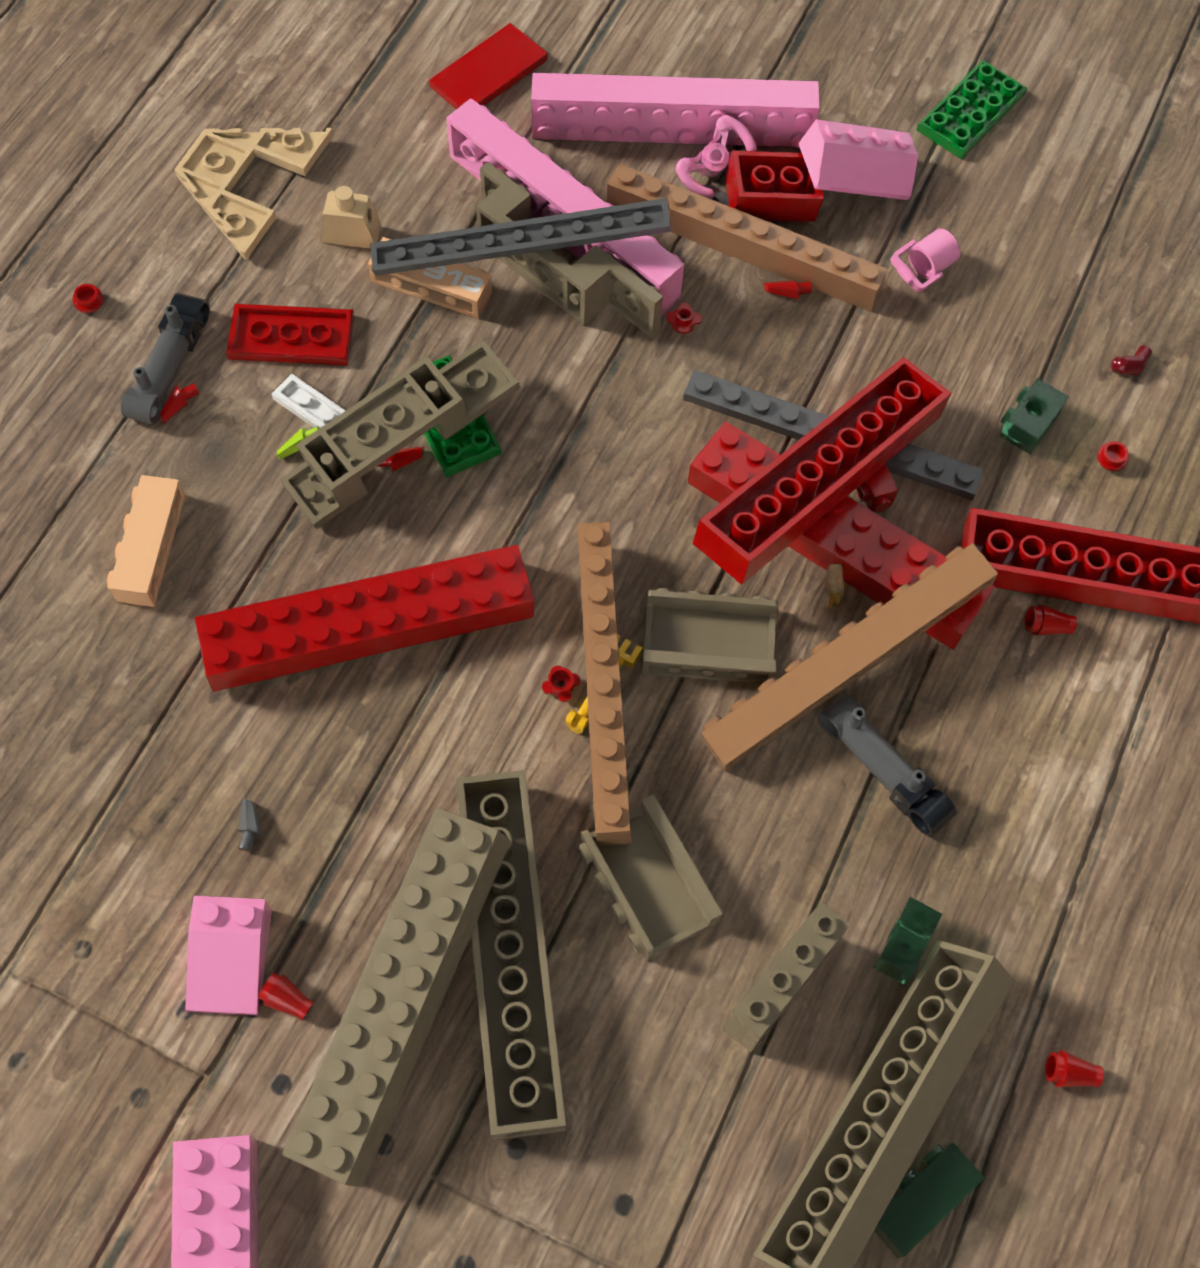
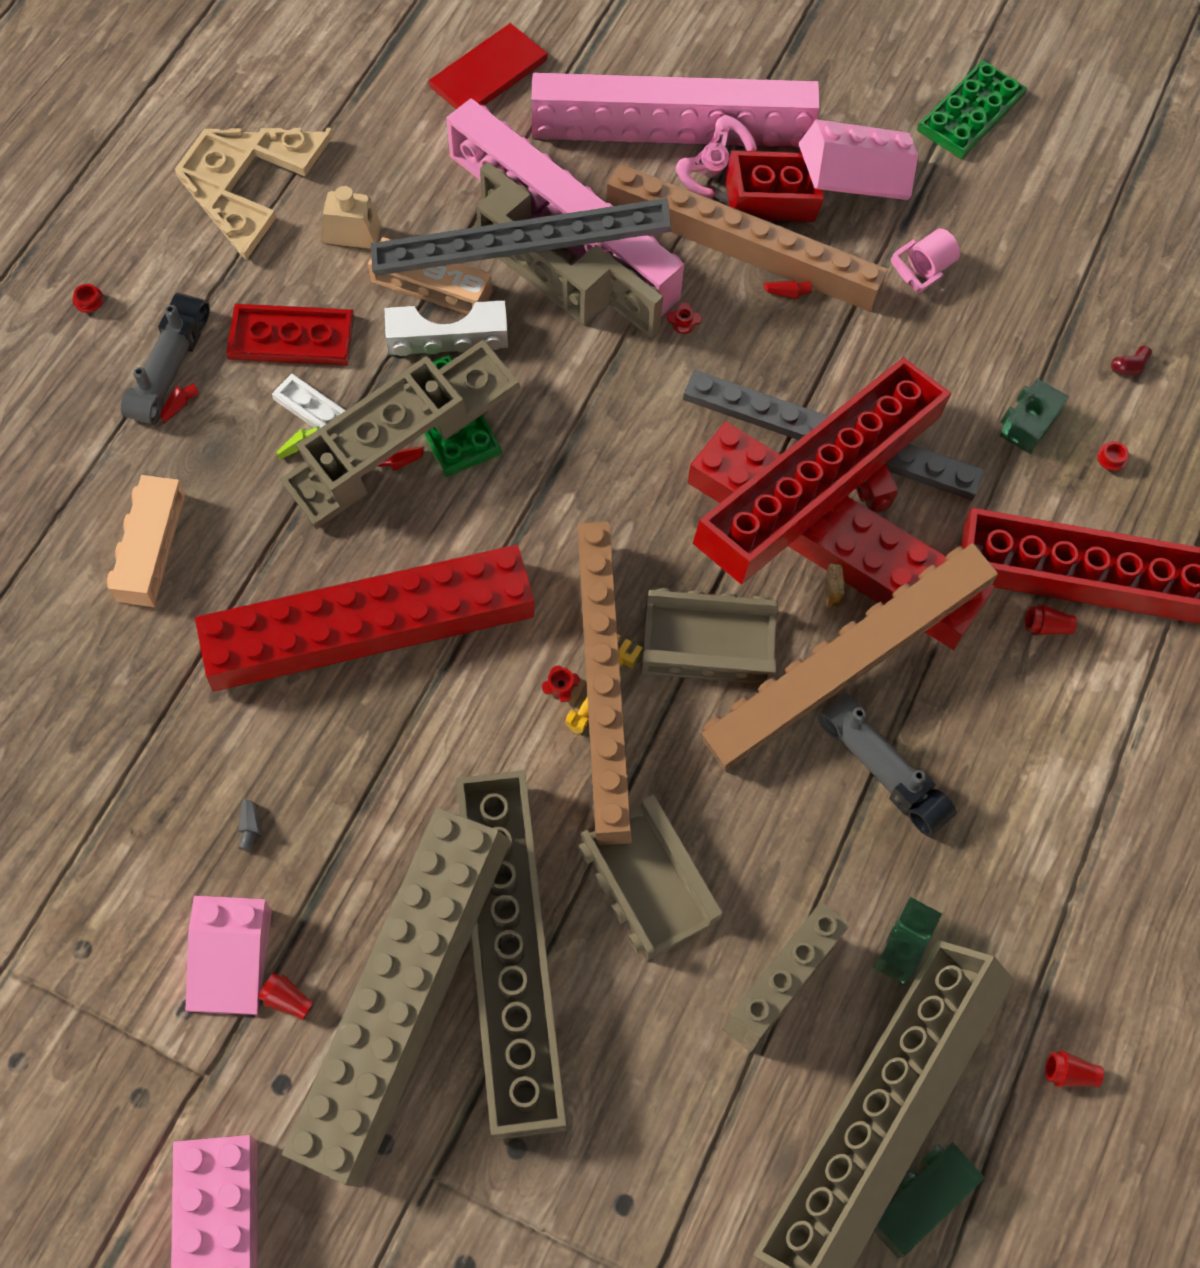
none -> white arch [384,300,508,356]

